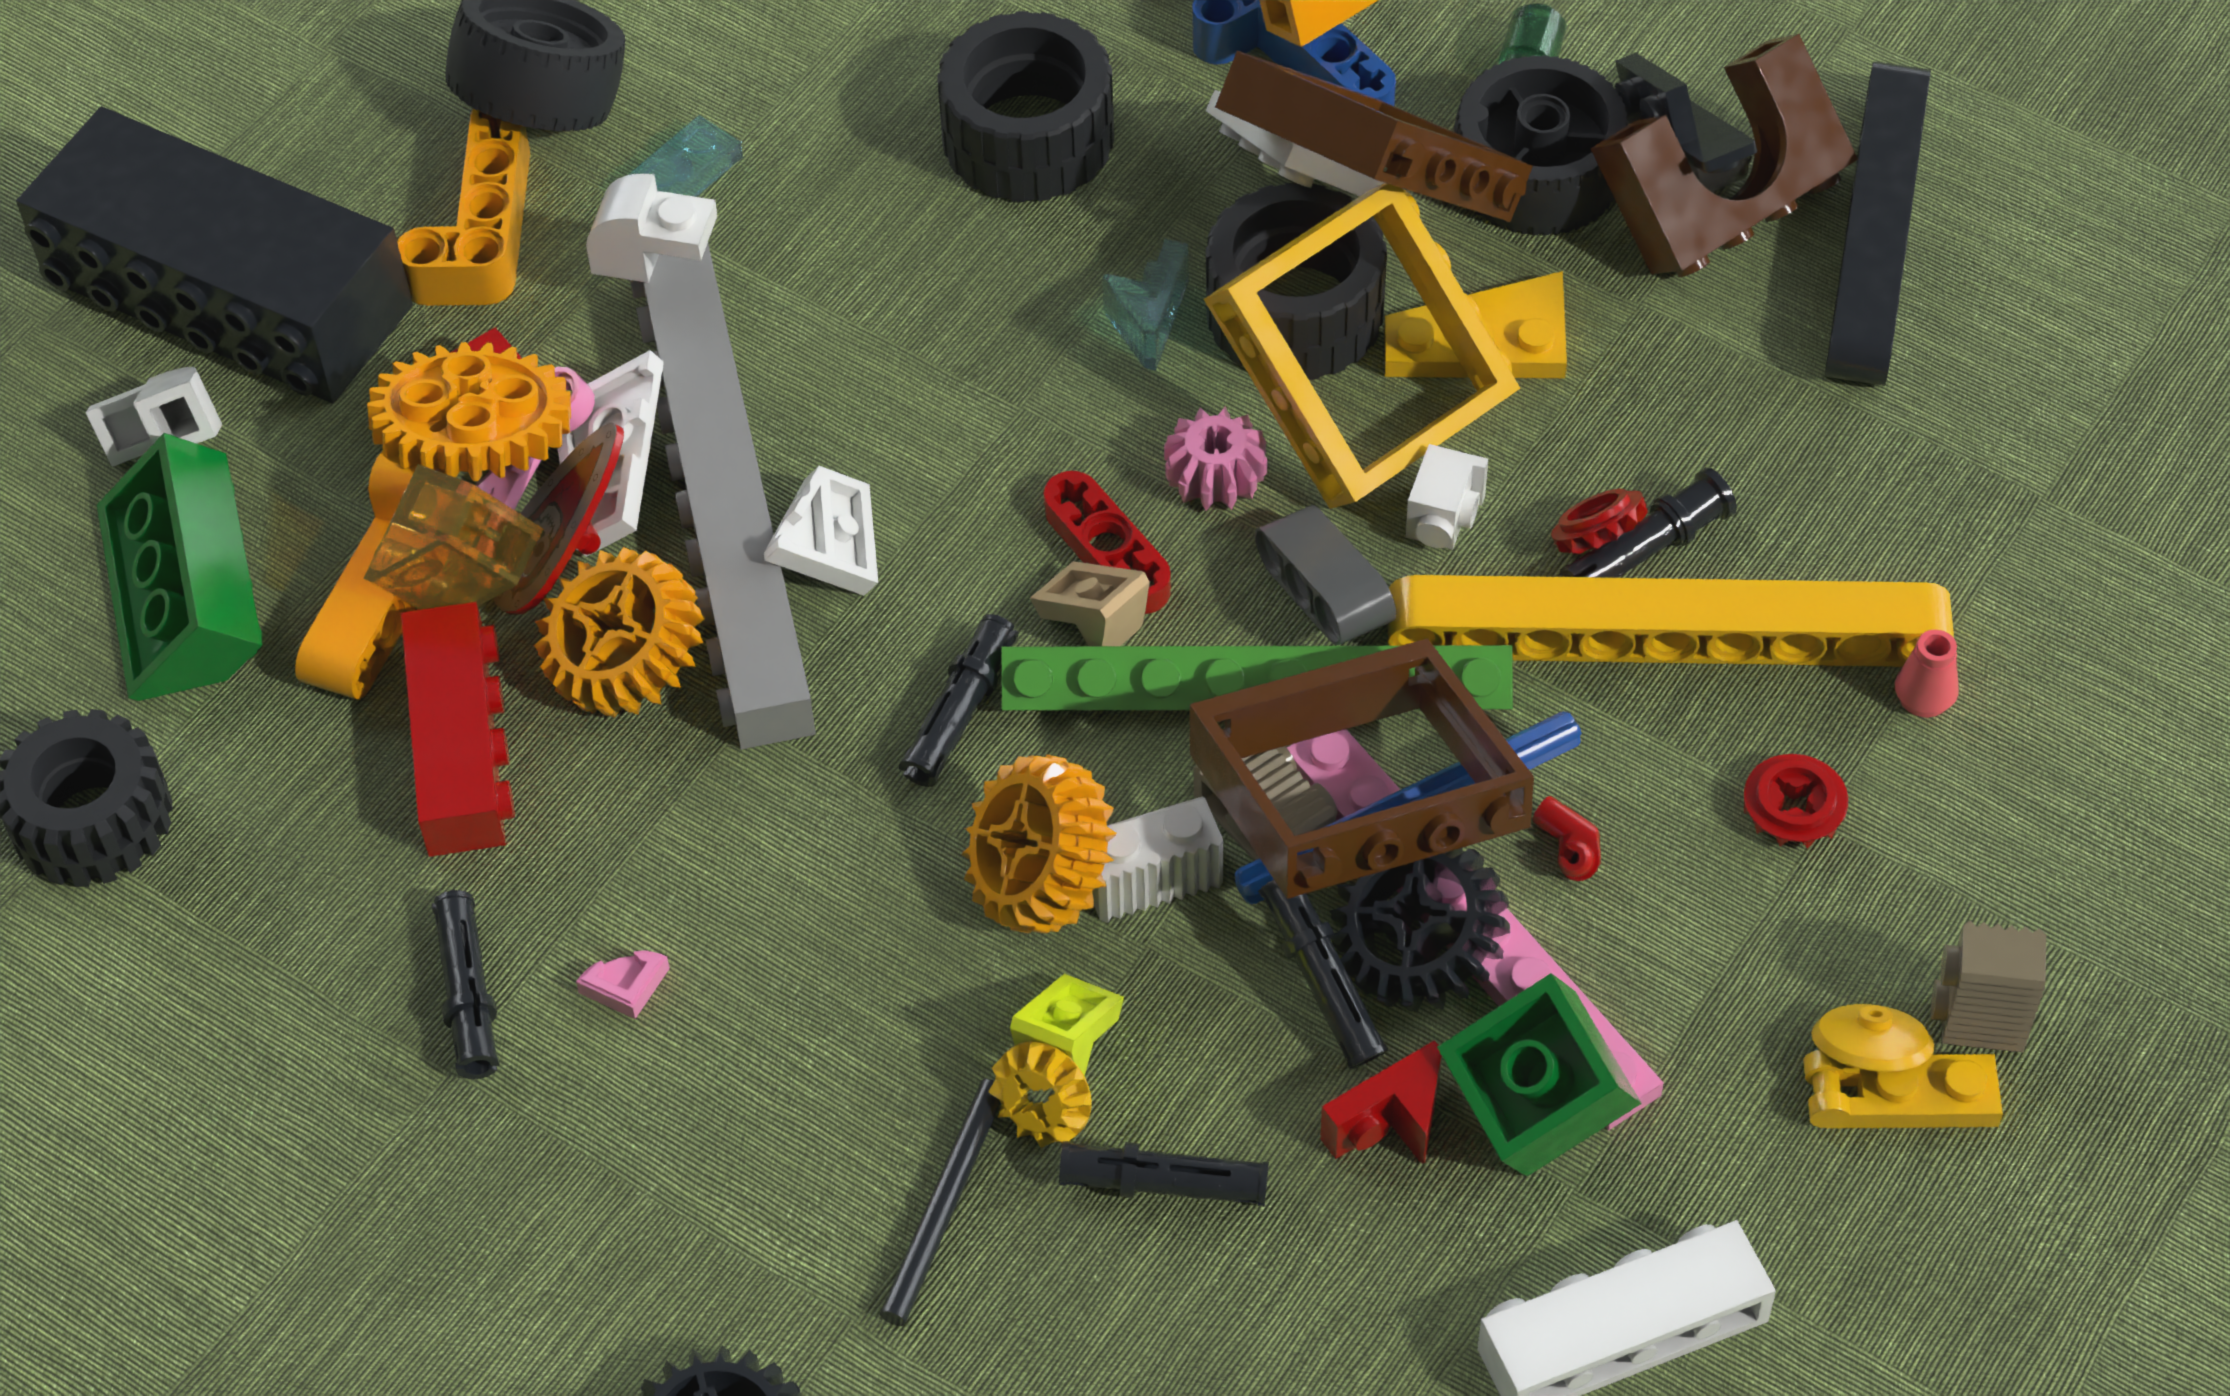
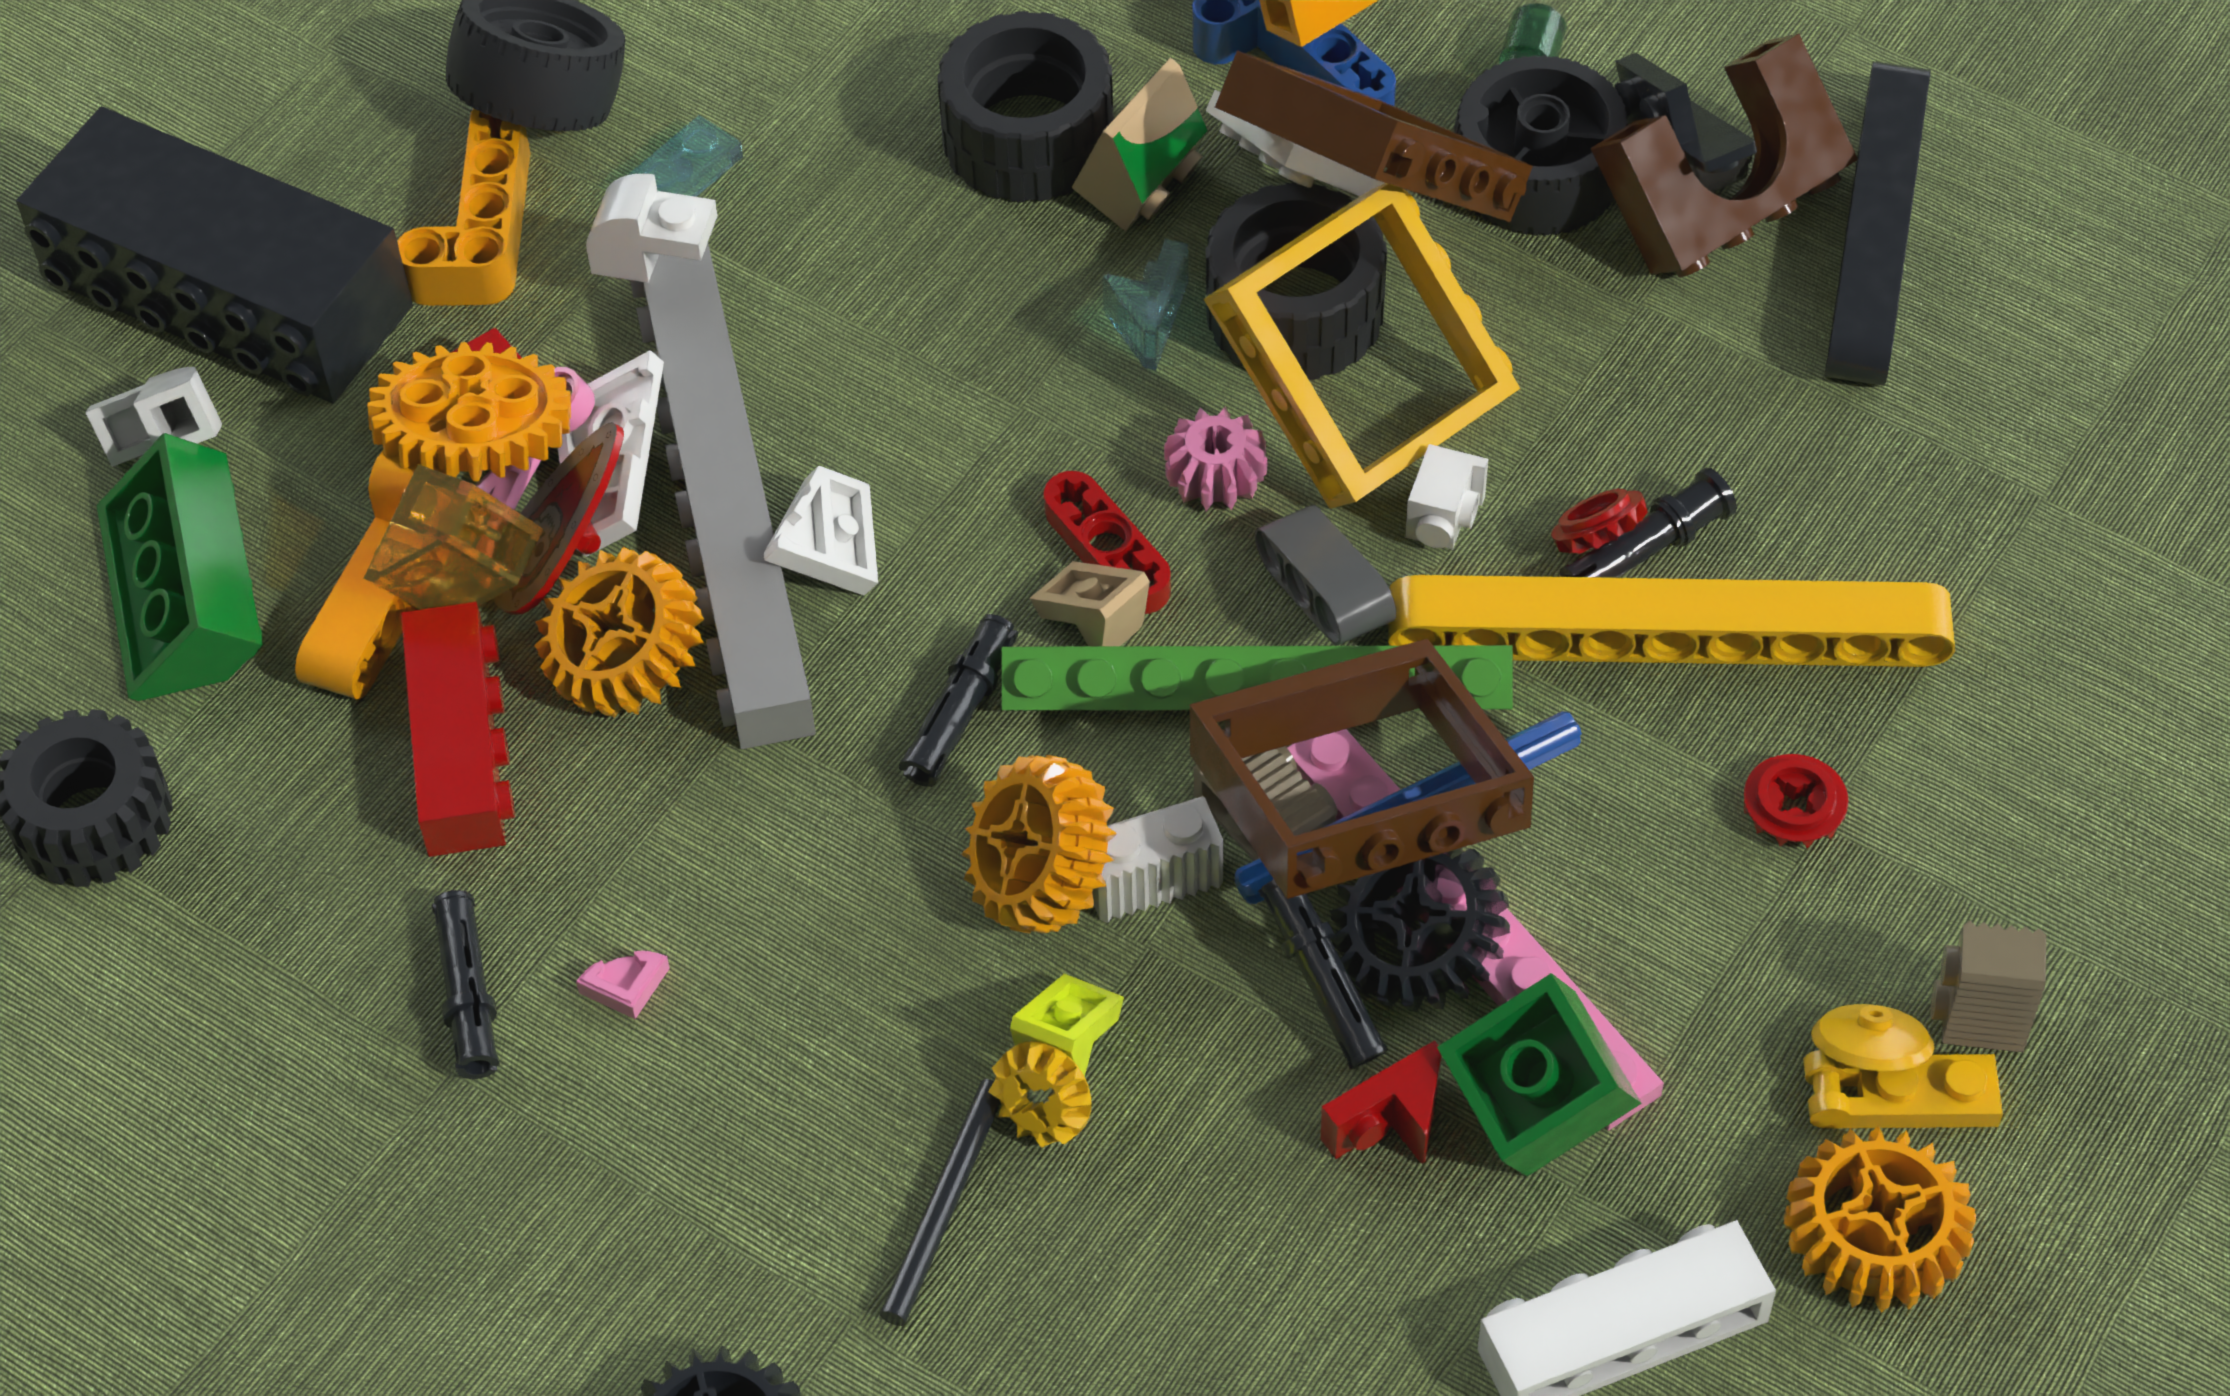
black pin [1059,1141,1269,1207] -> none
yellow wing [1384,271,1567,379] -> none
red arm [1532,796,1601,881] -> none
coral cone [1895,629,1959,718] -> none
none -> tan slope [1072,58,1208,231]
none -> light orange gear [1784,1126,1976,1313]

